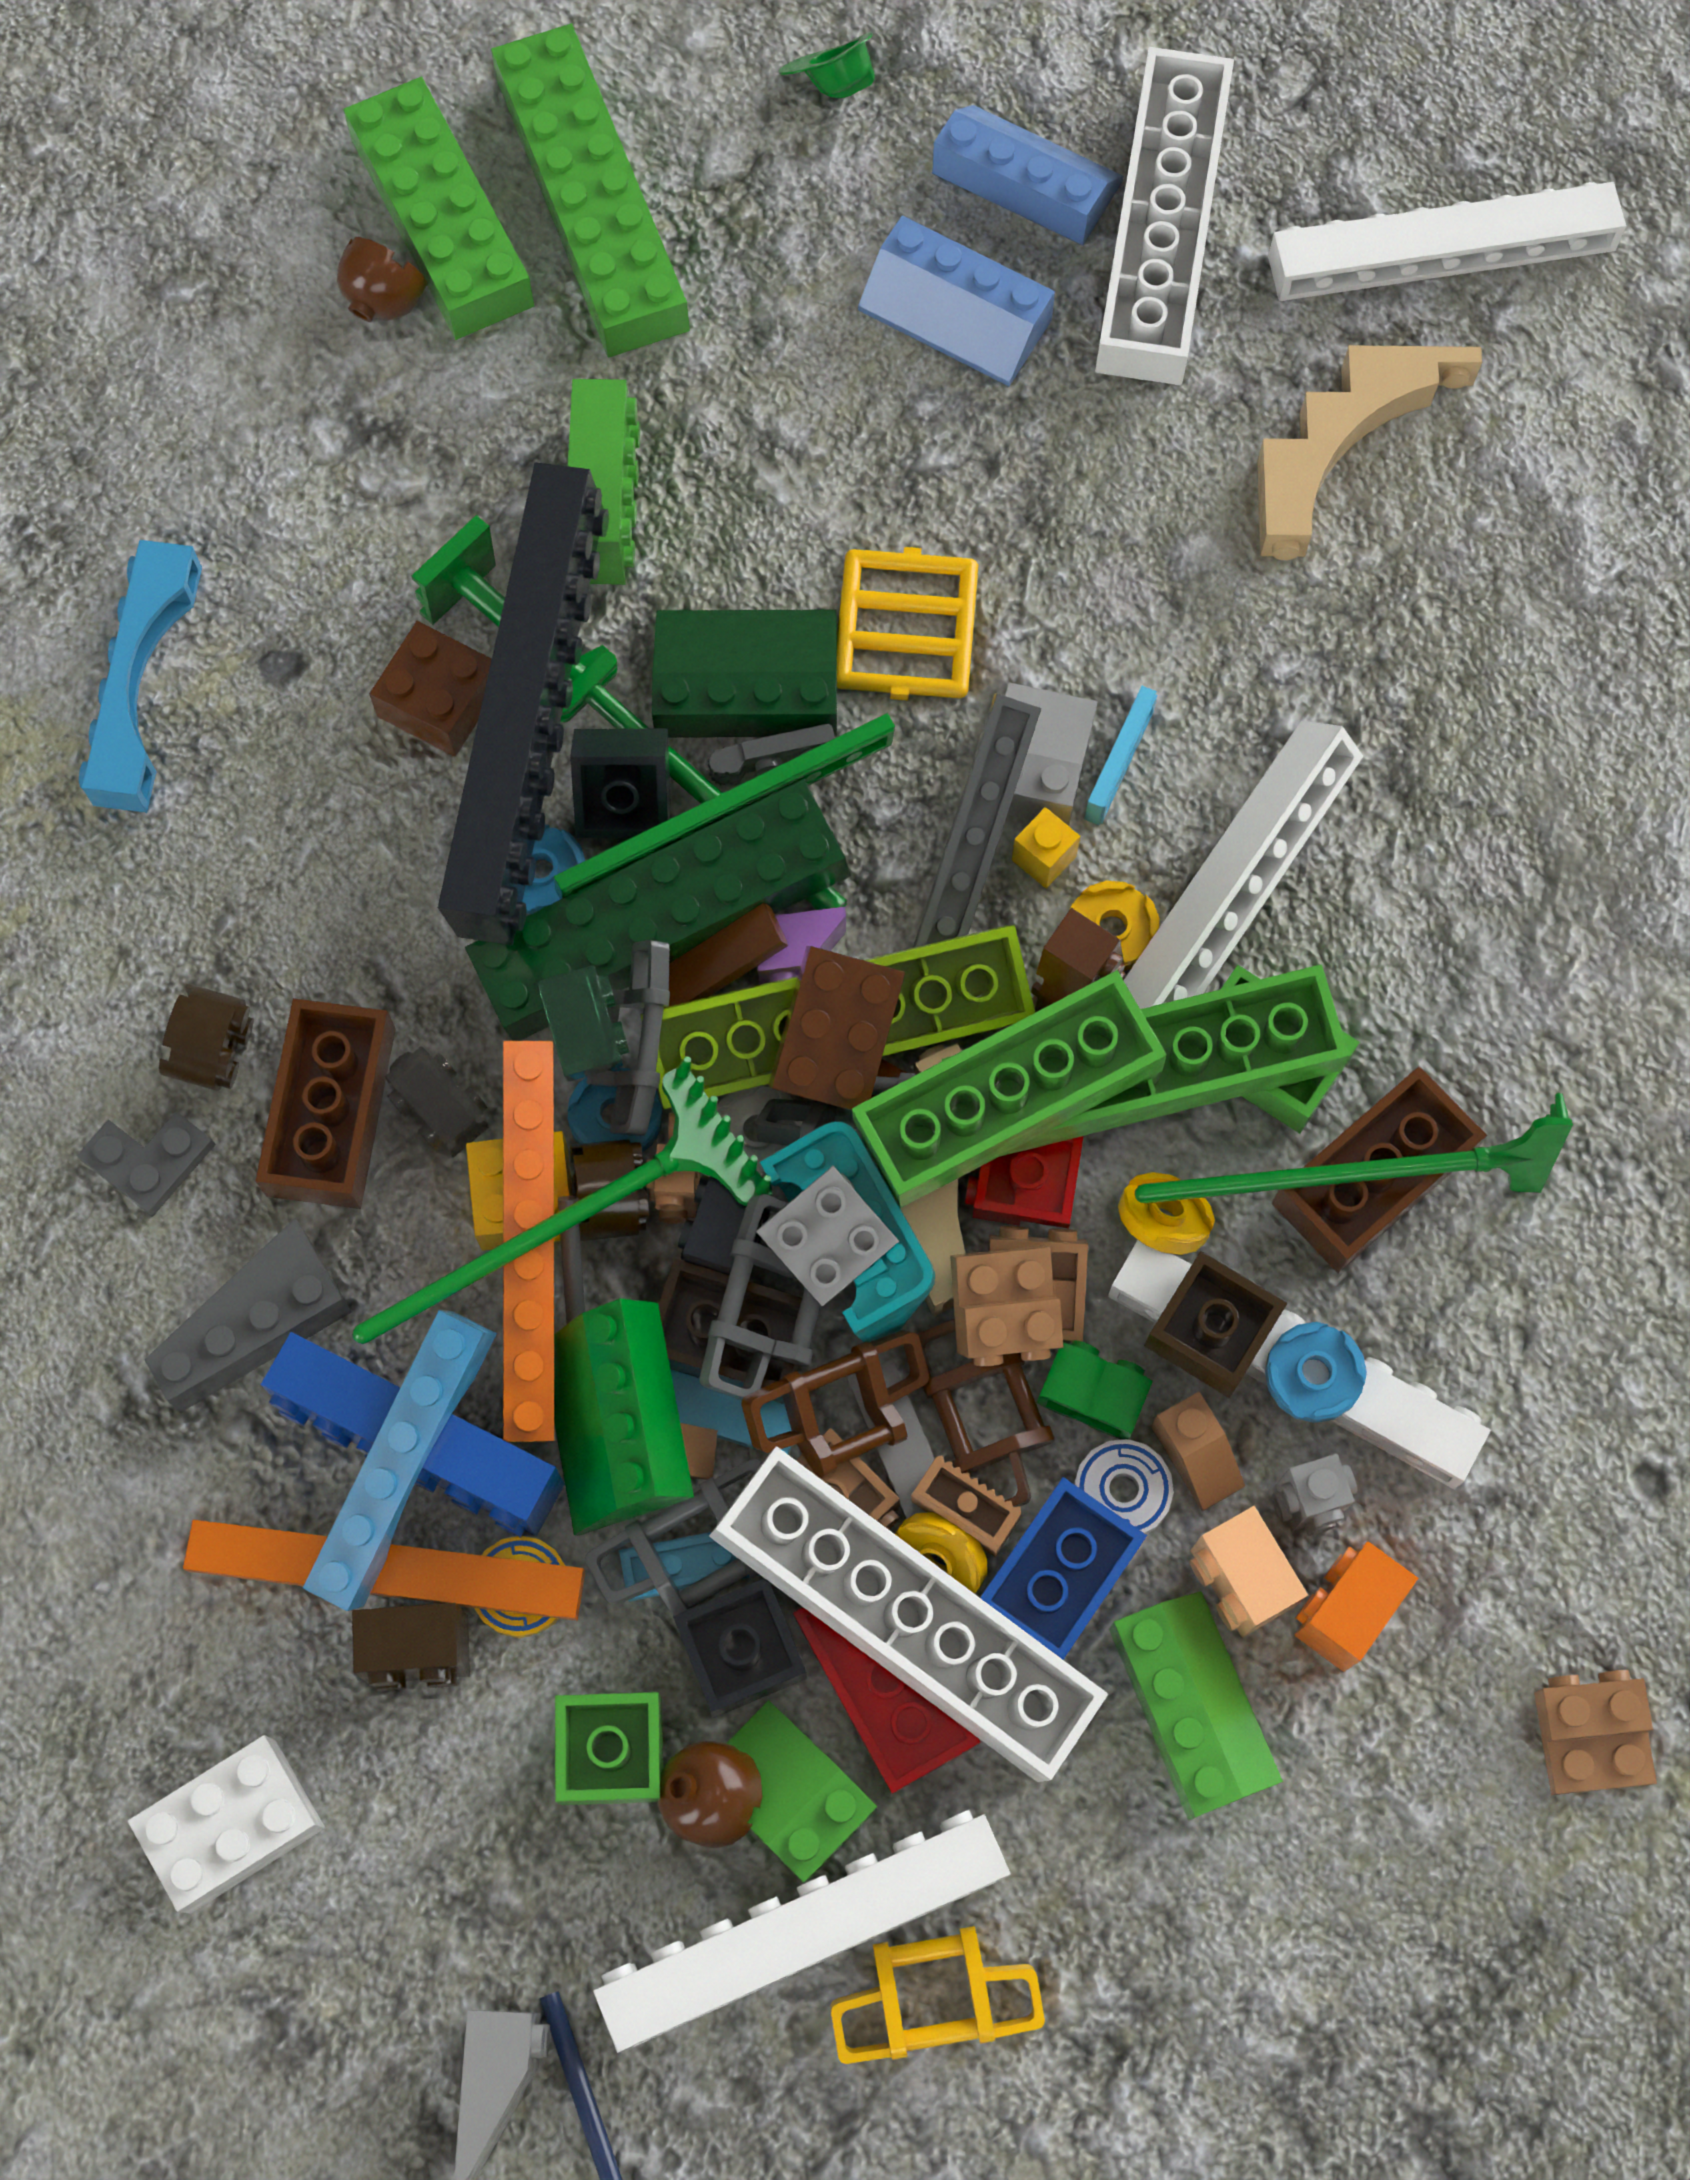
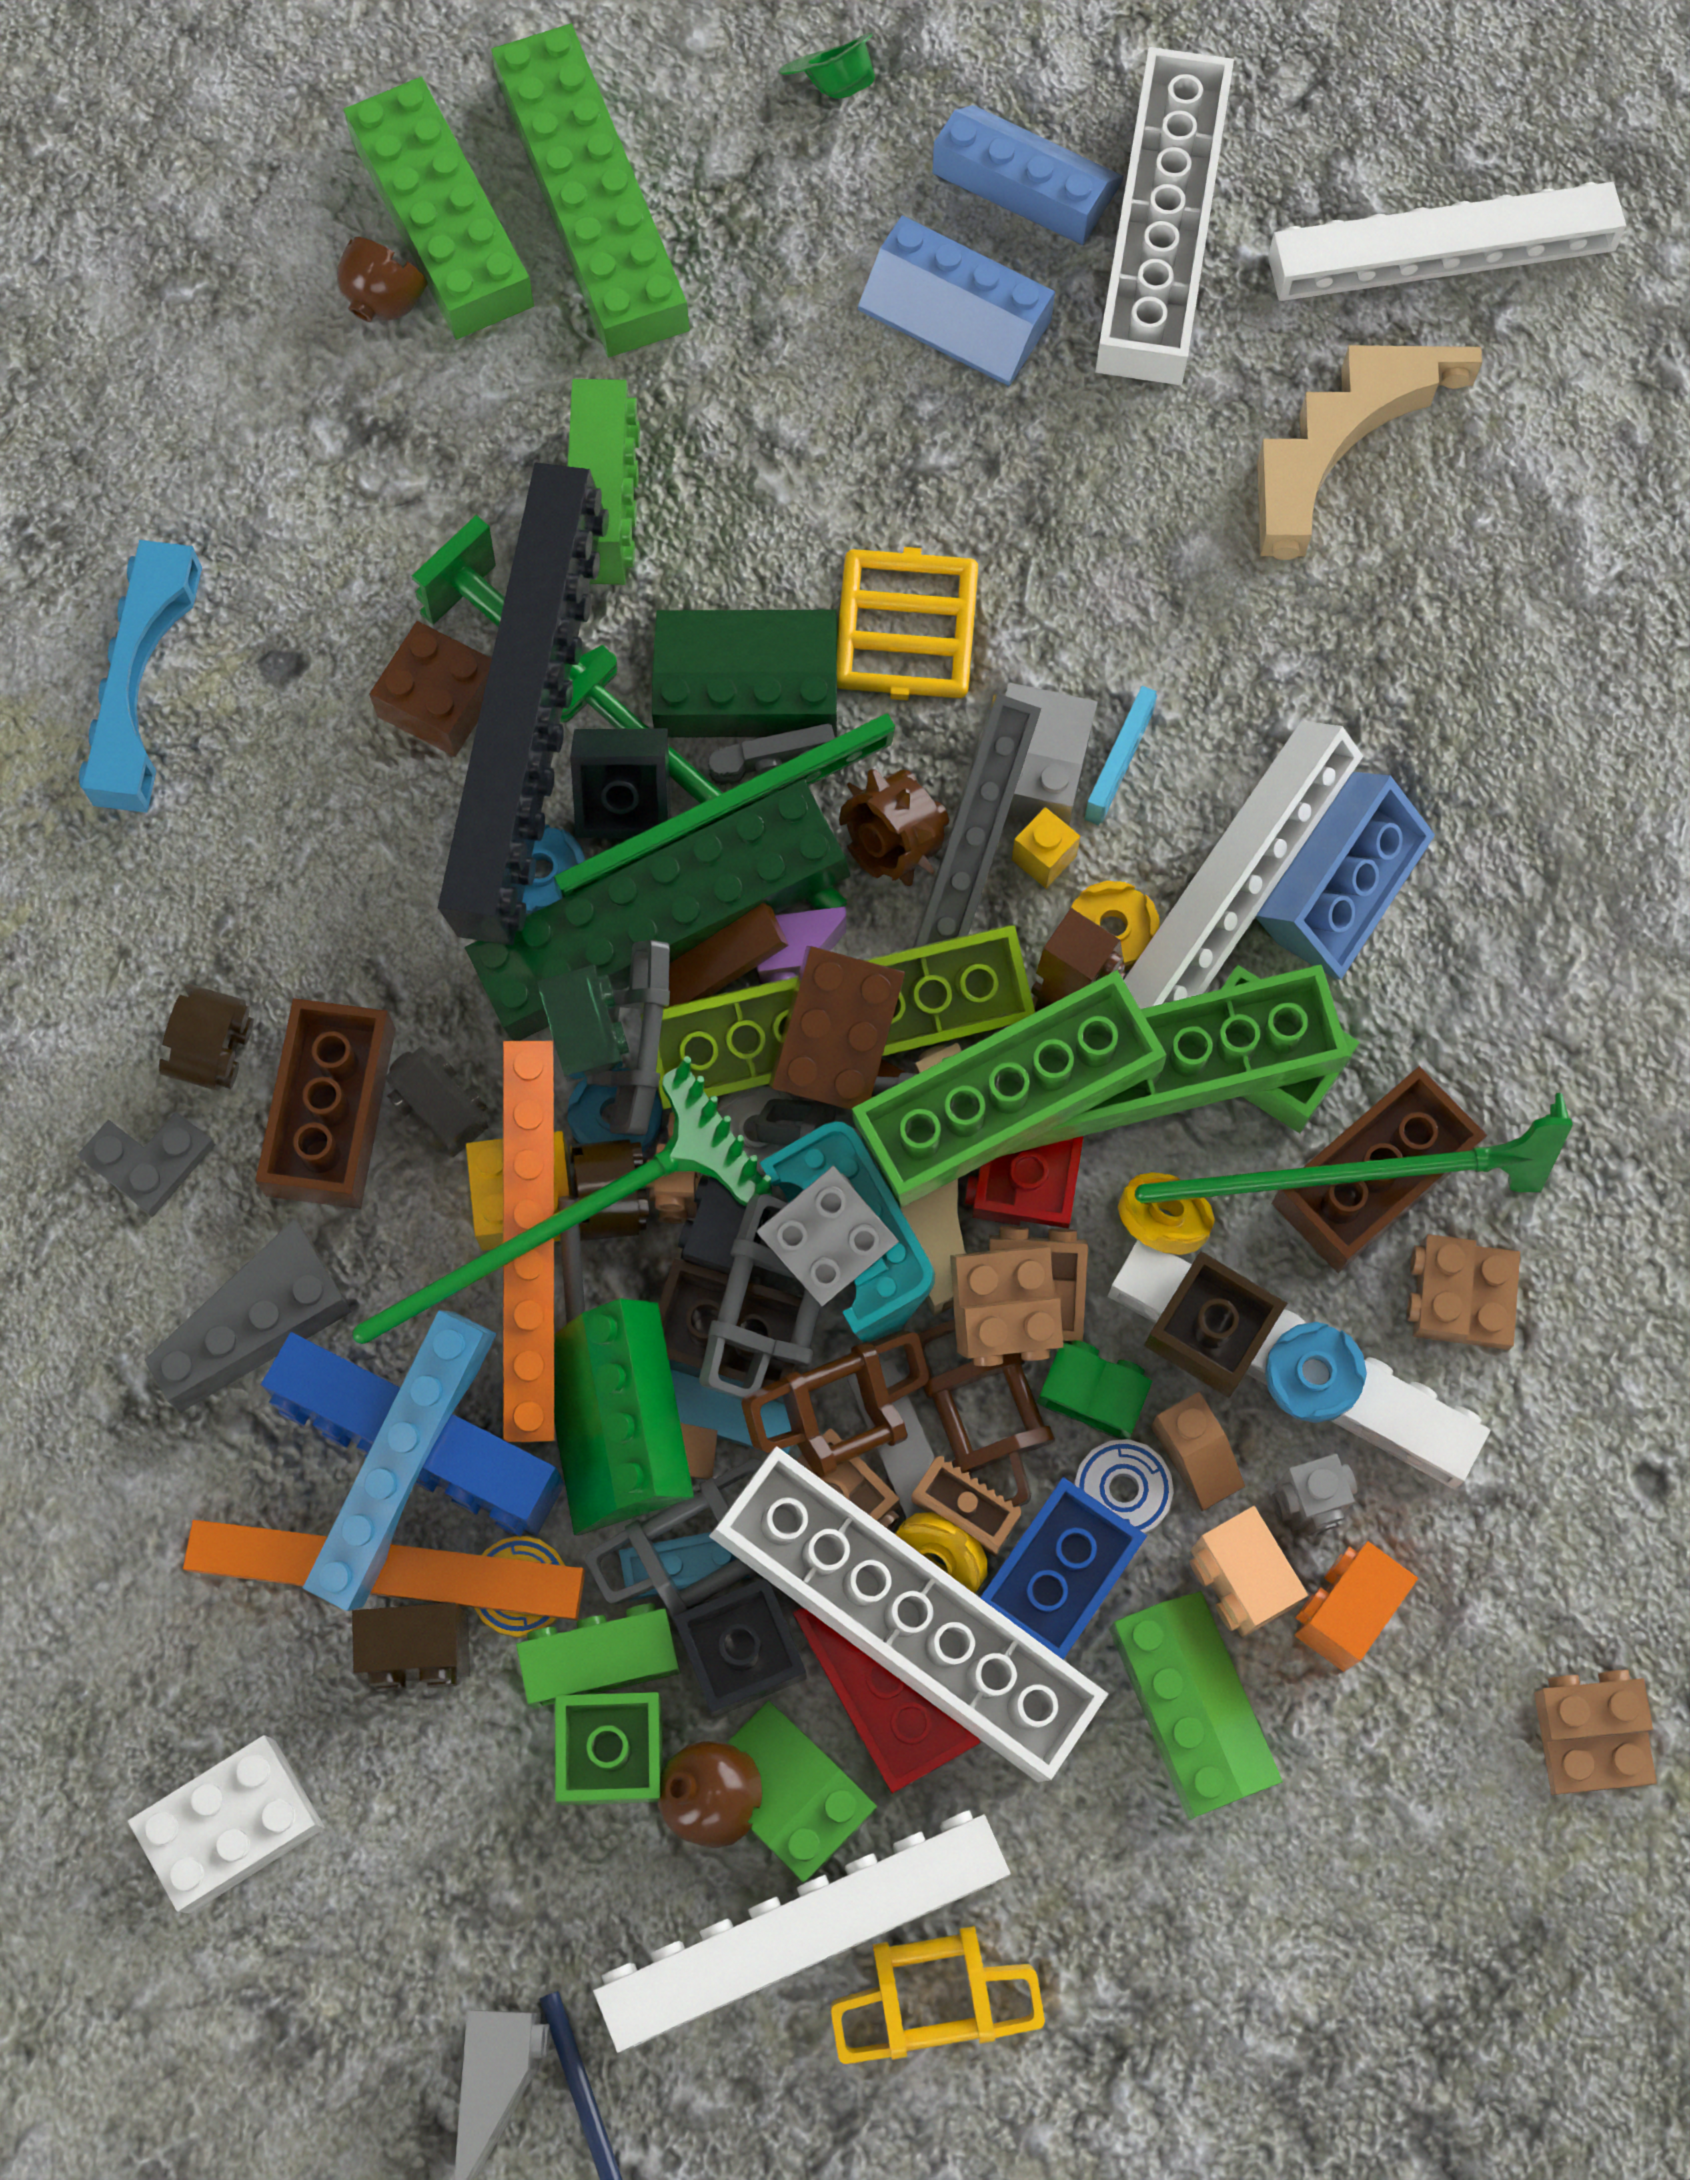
none -> bright green brick [516,1603,681,1709]
none -> reddish brown brick [839,769,950,886]
none -> medium blue slope [1255,772,1435,980]
none -> medium nougat plate [1406,1234,1520,1350]

